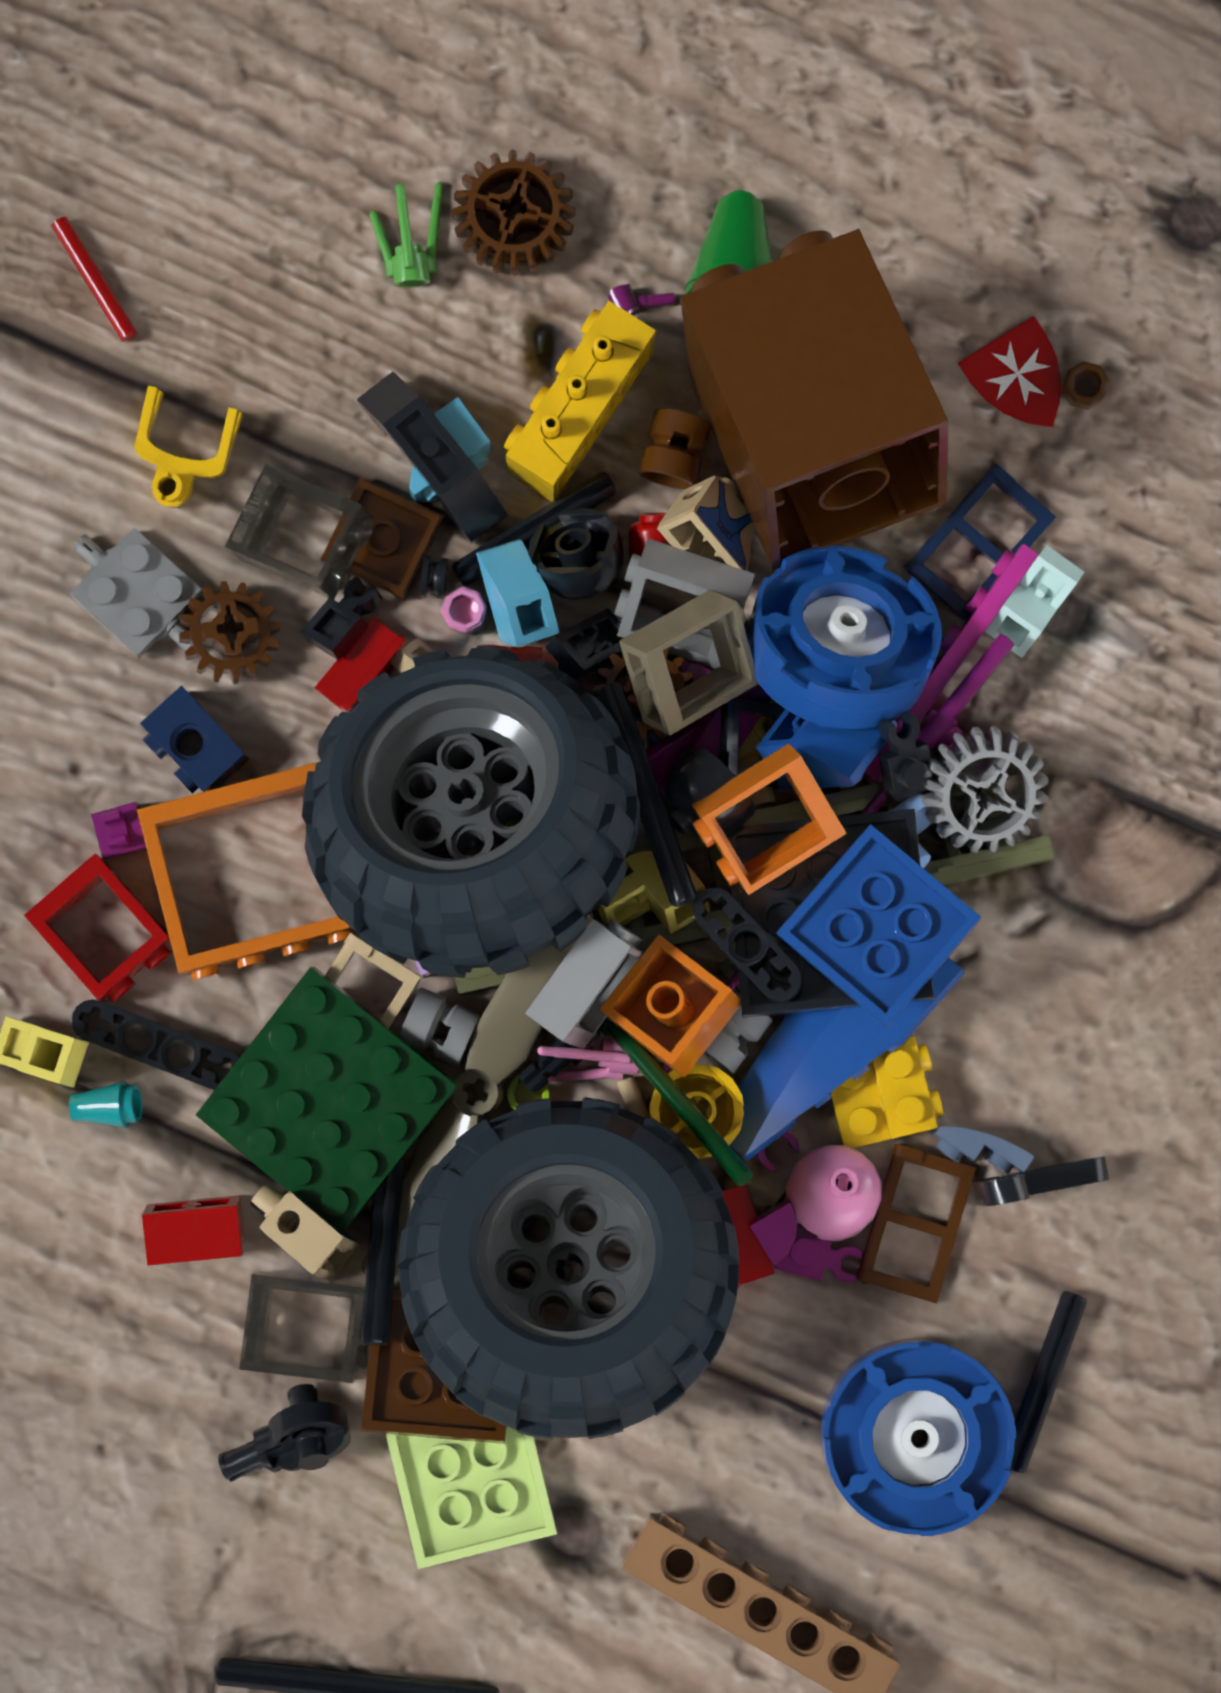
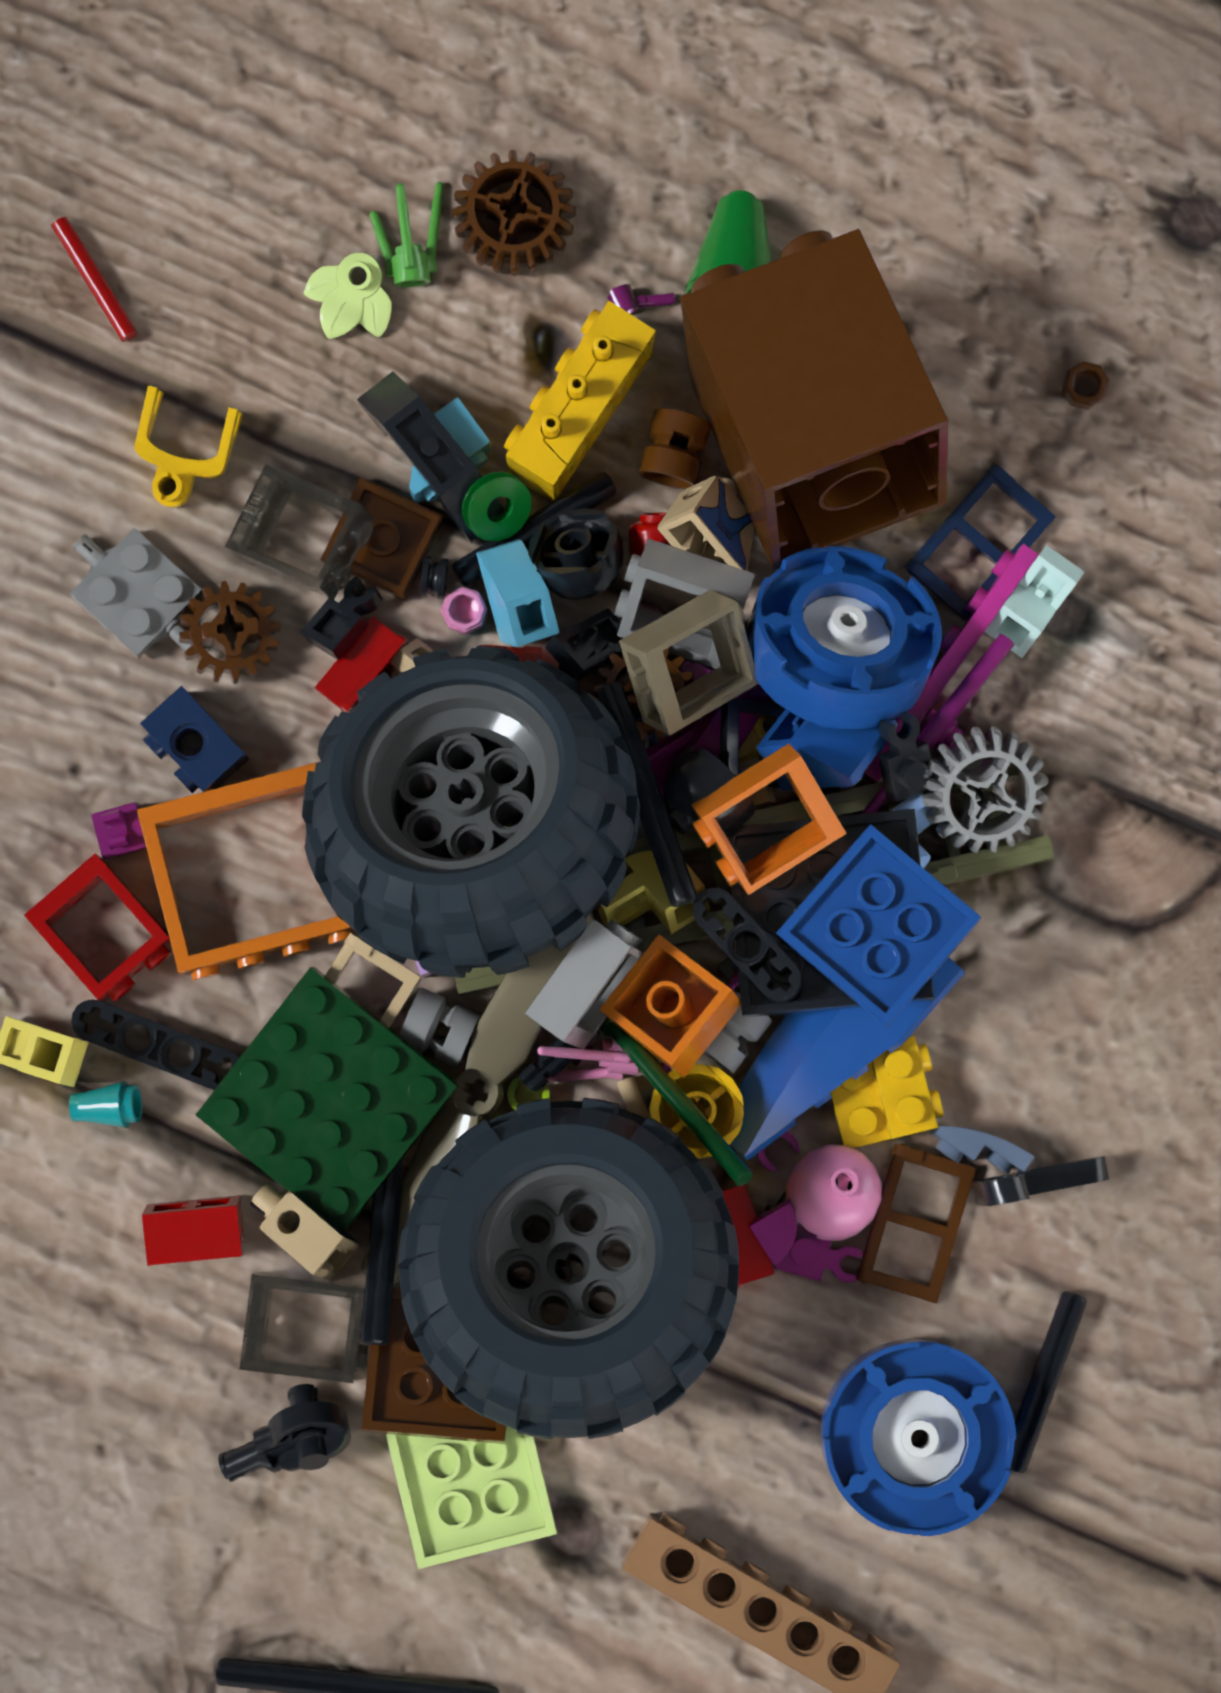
red sticker [957,316,1061,428] -> none
none -> yellowish green plate [304,253,392,339]
none -> green piece [462,472,531,542]

